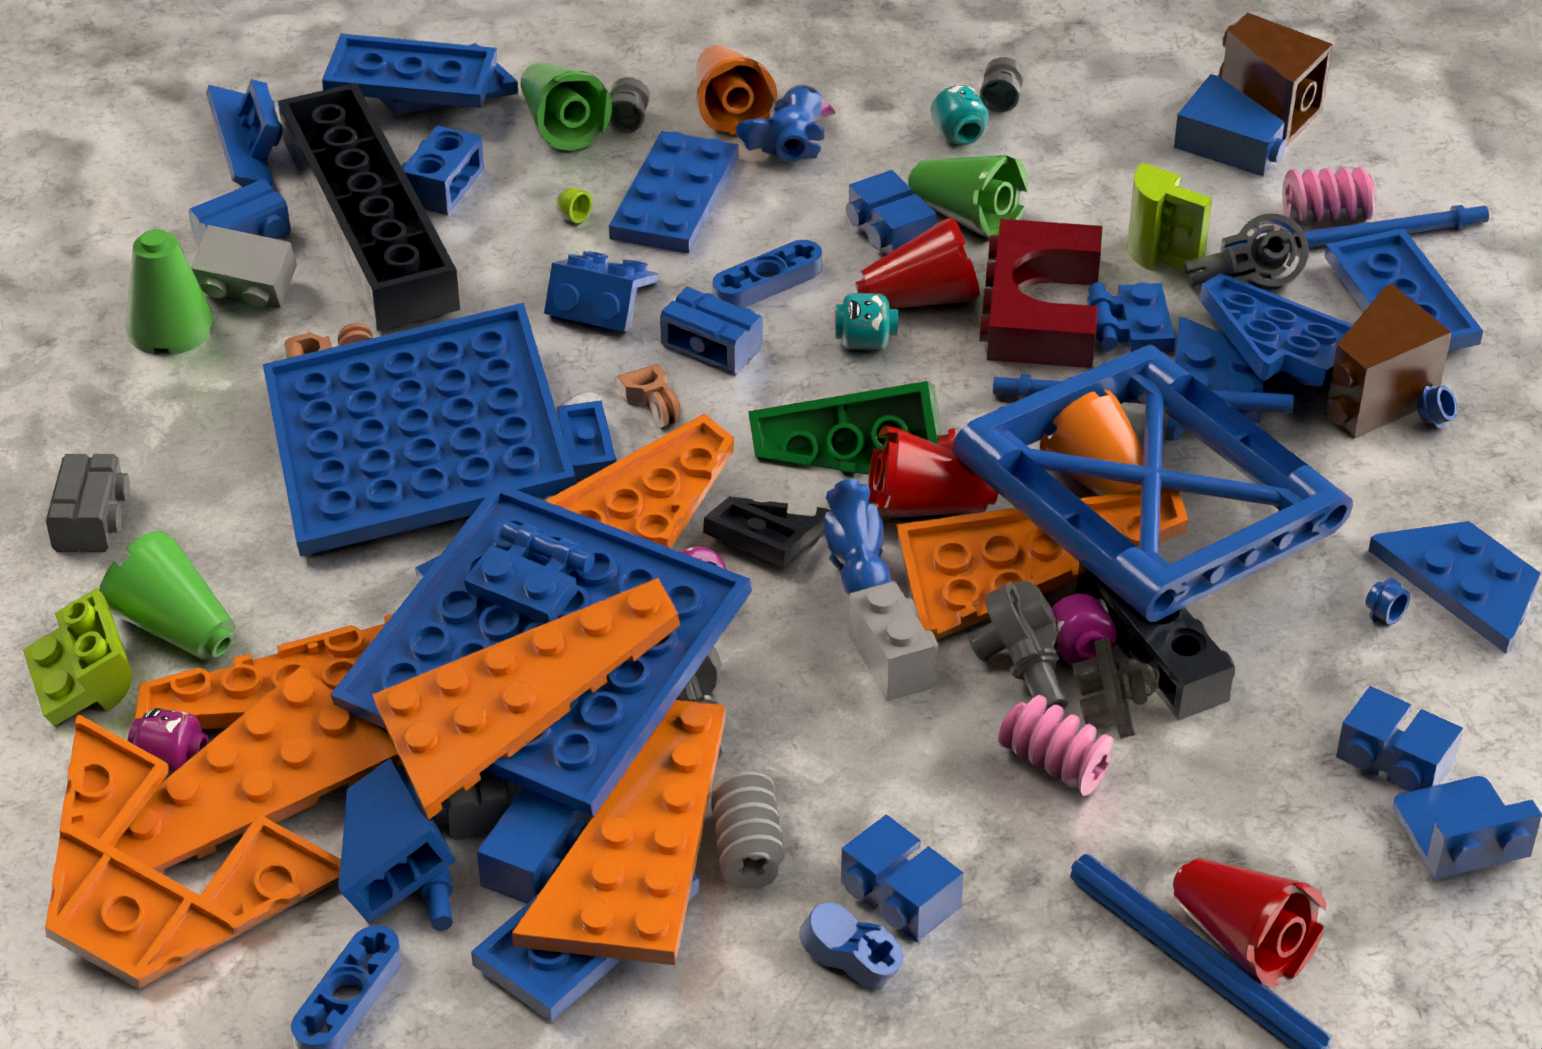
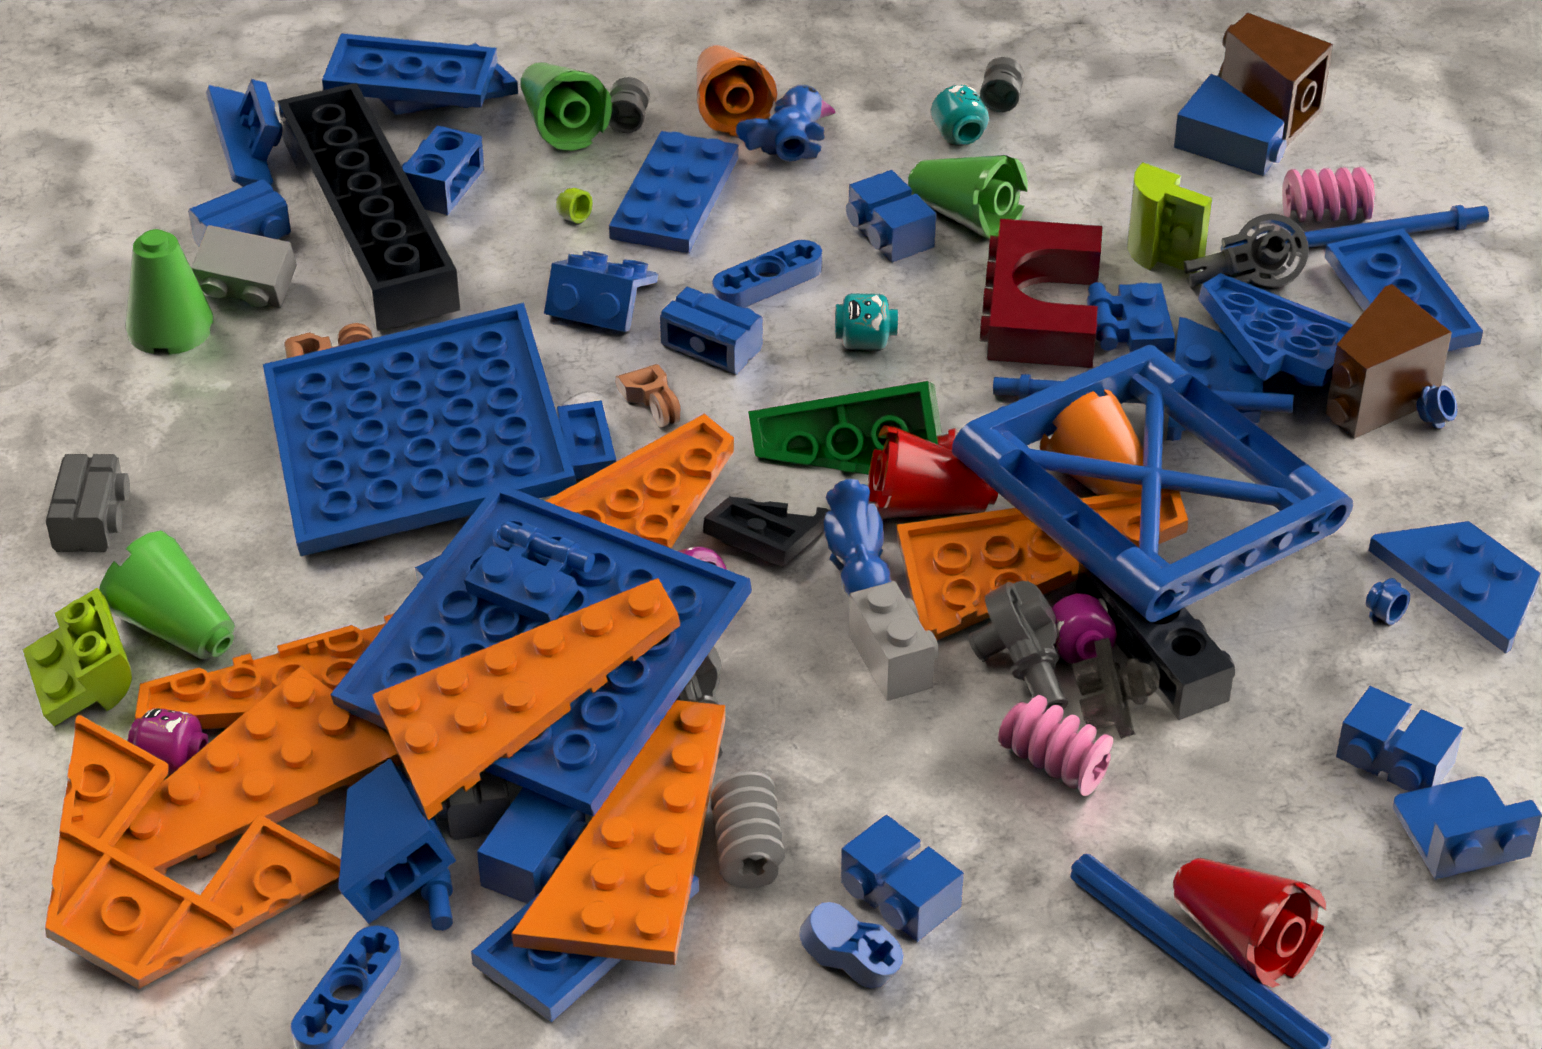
red cone [855,217,980,309] -> none

